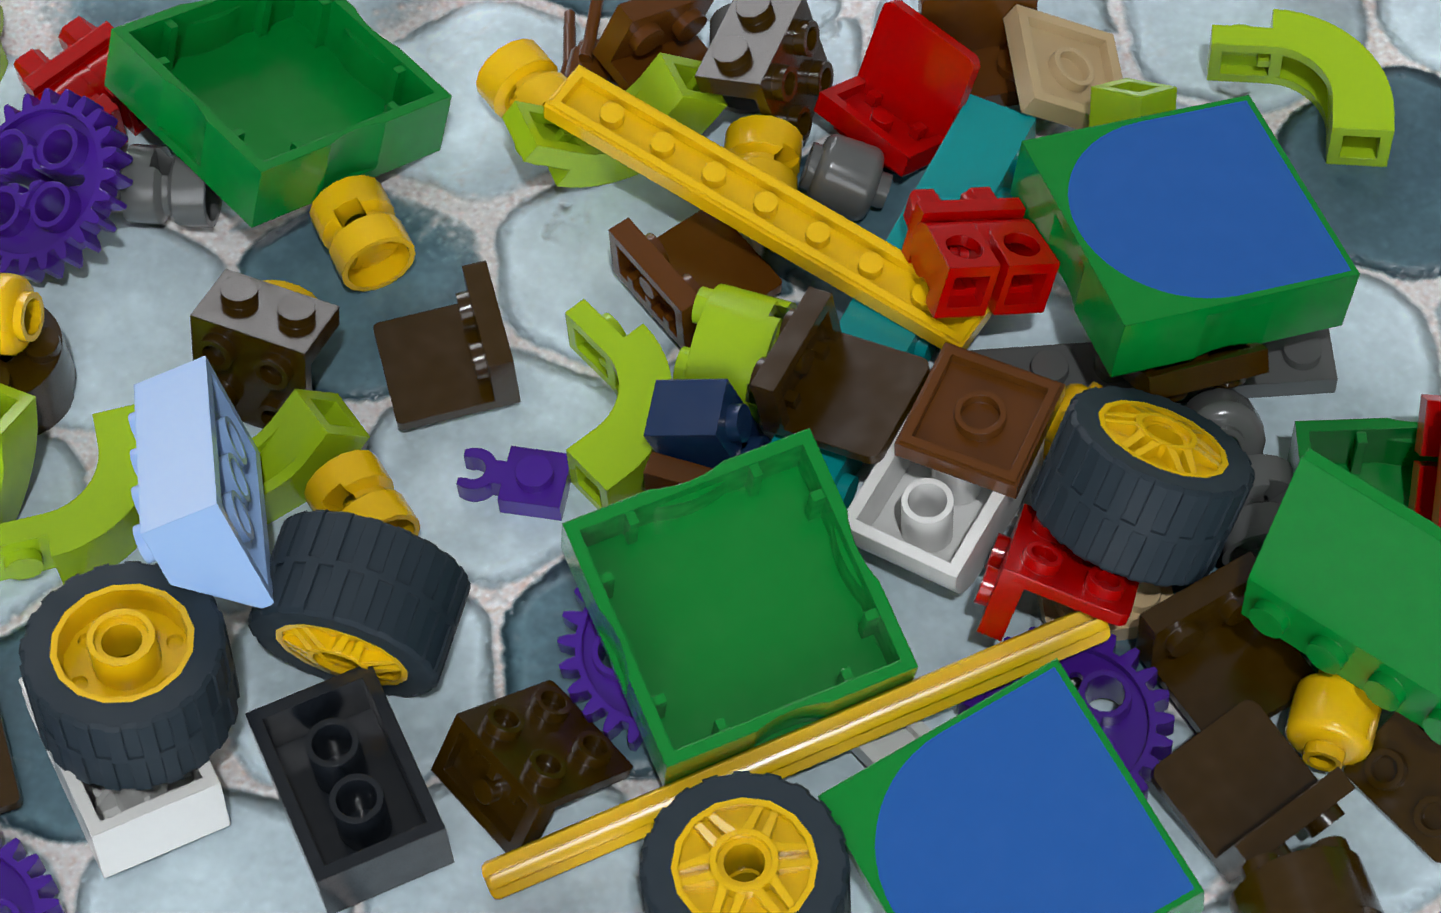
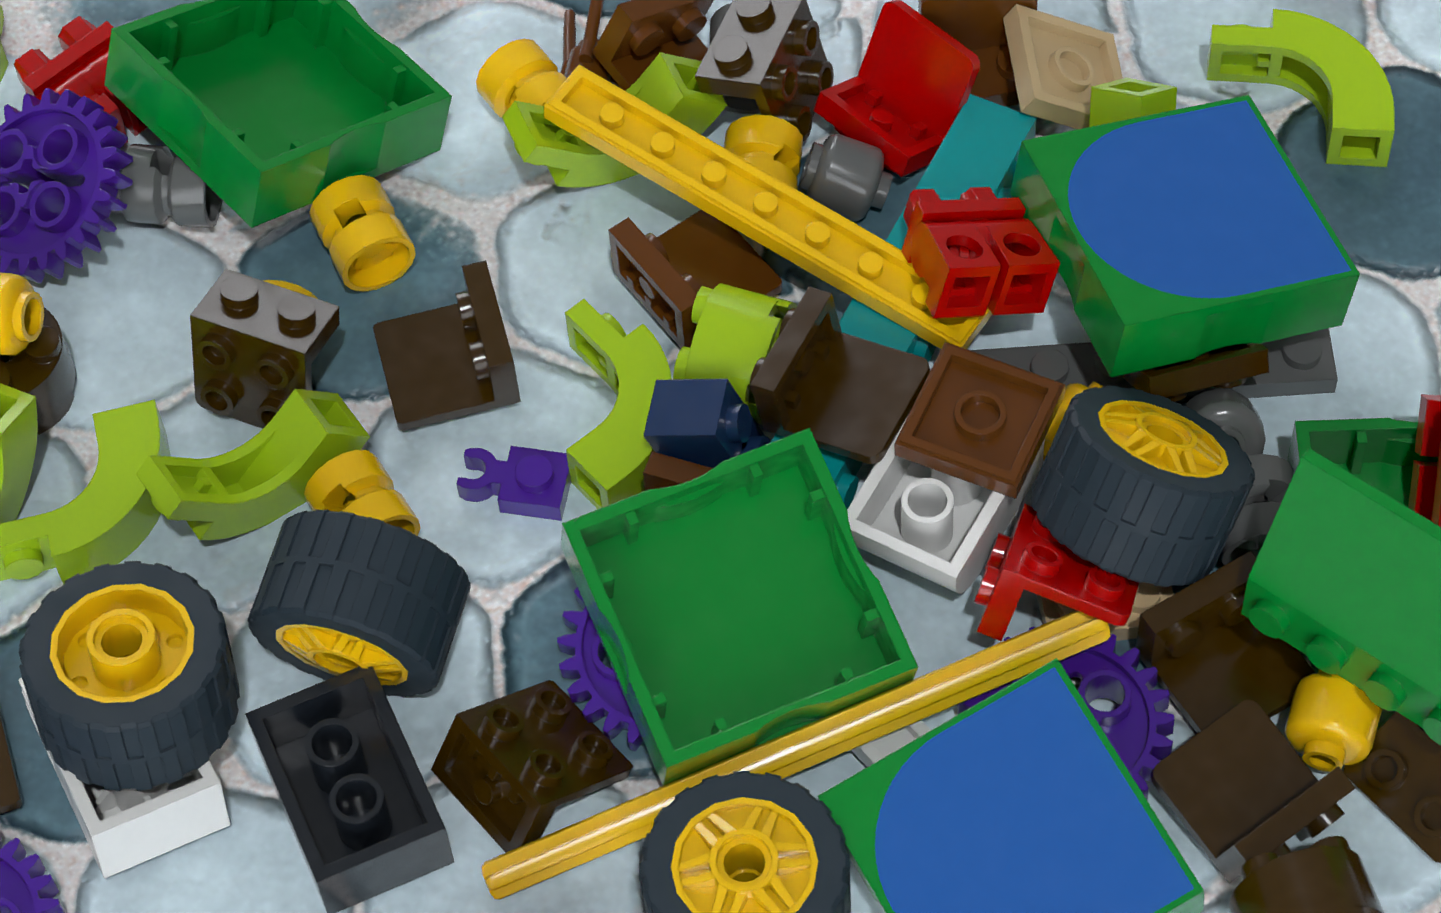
light blue slope [128,356,274,609] -> none

